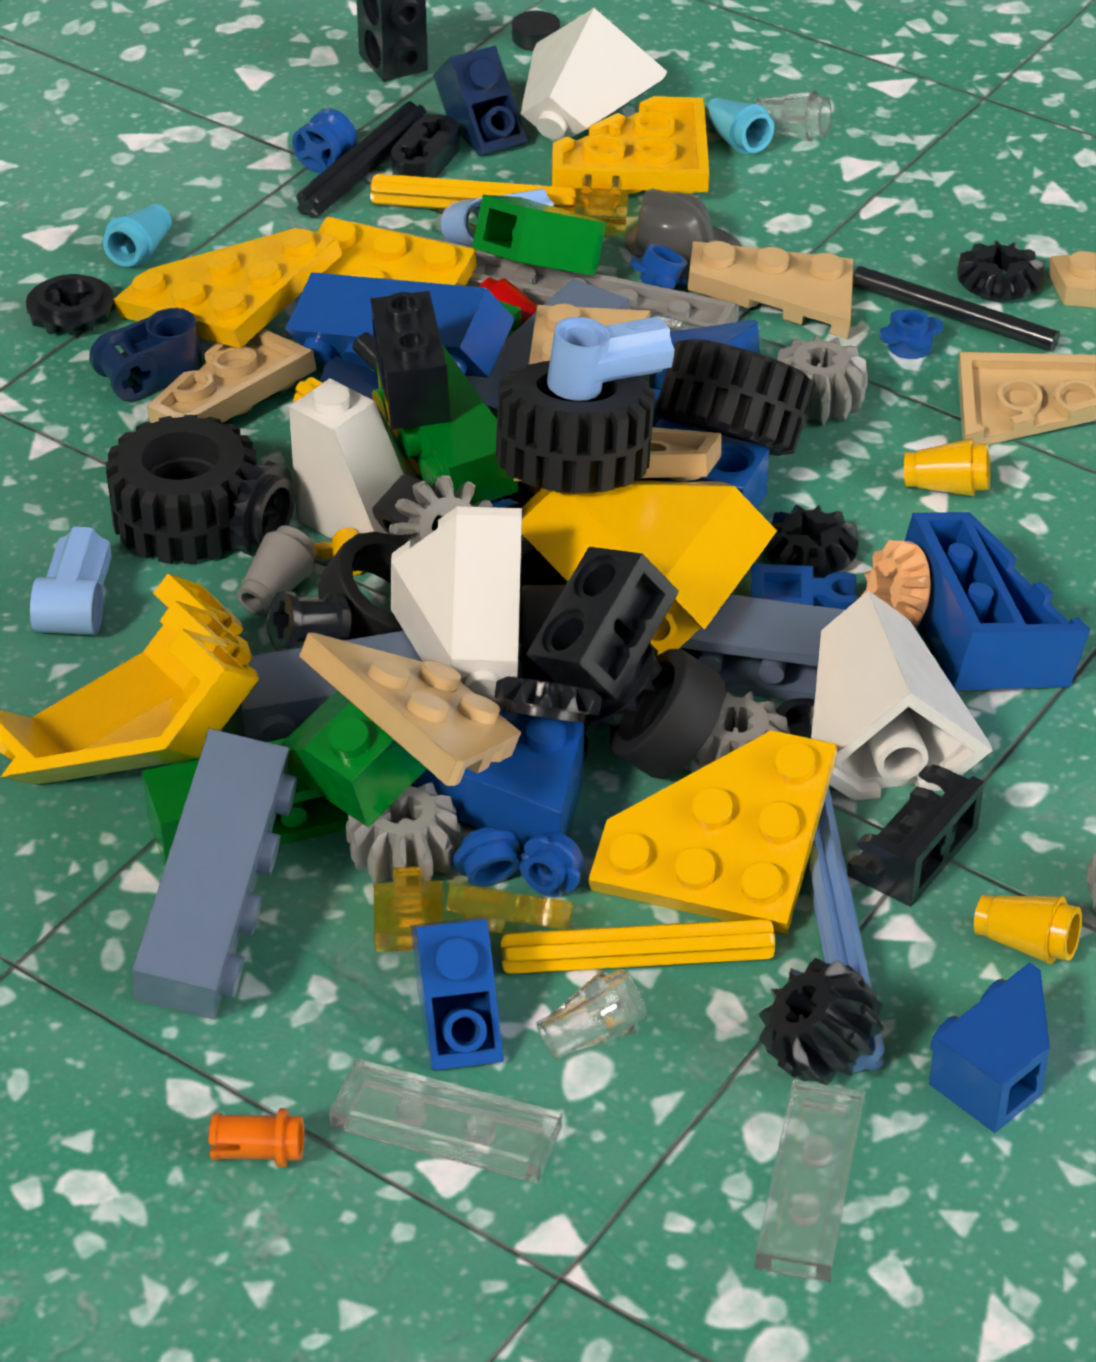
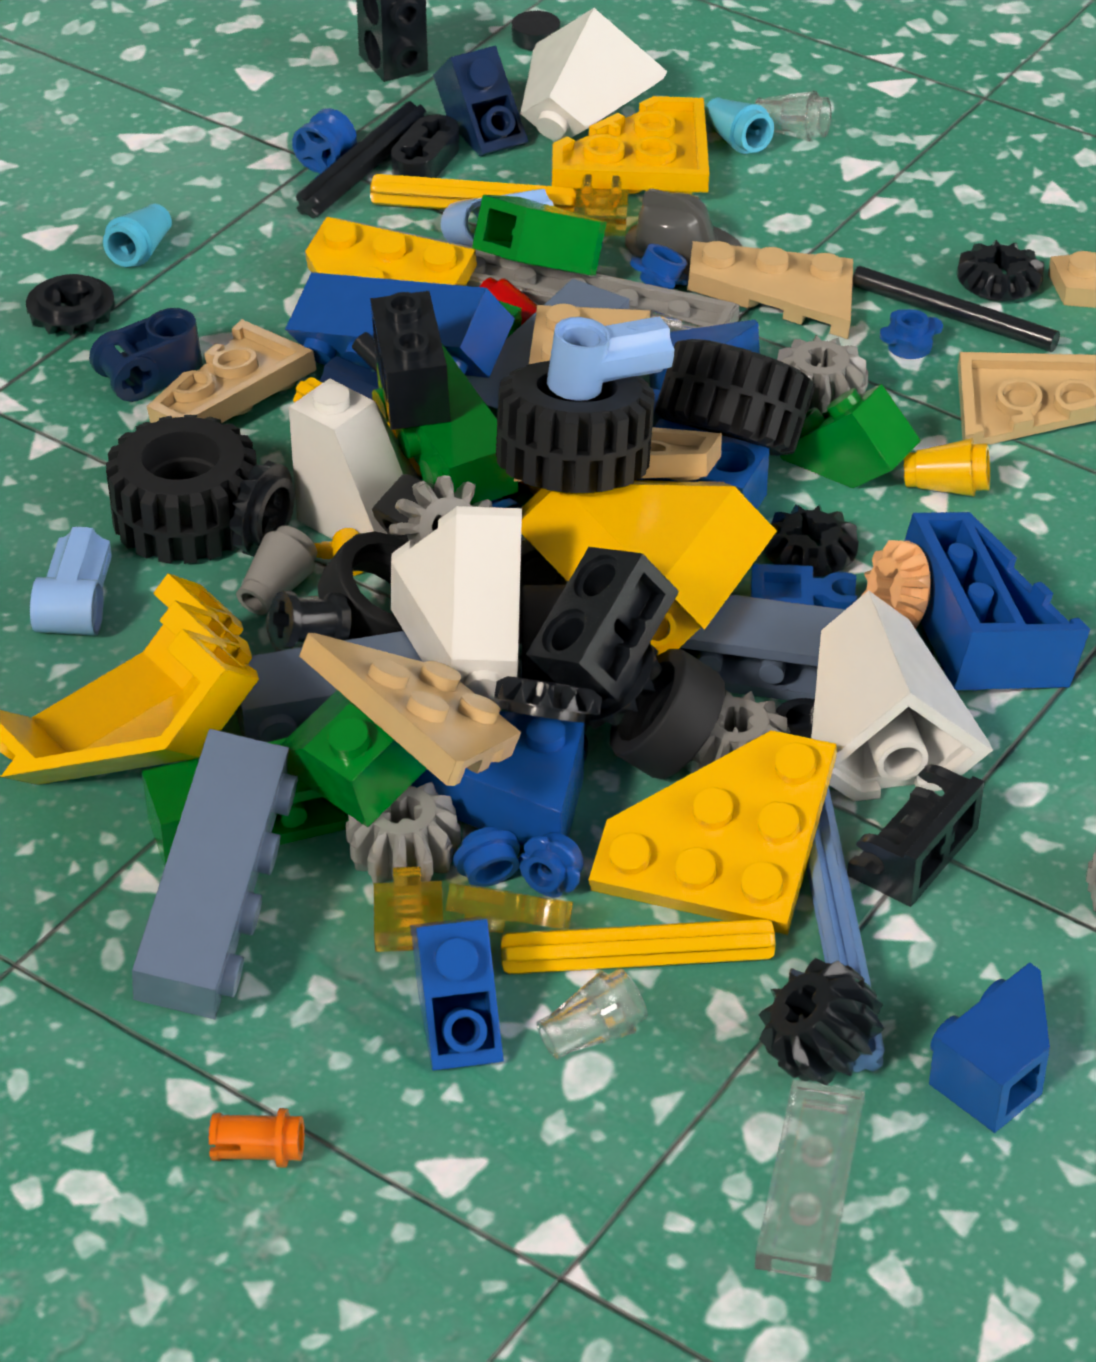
yellow plate [113,228,342,349] -> none
clear tile [329,1058,562,1184] -> none
yellow cone [974,894,1082,964] -> none
none -> green slope [780,384,921,488]

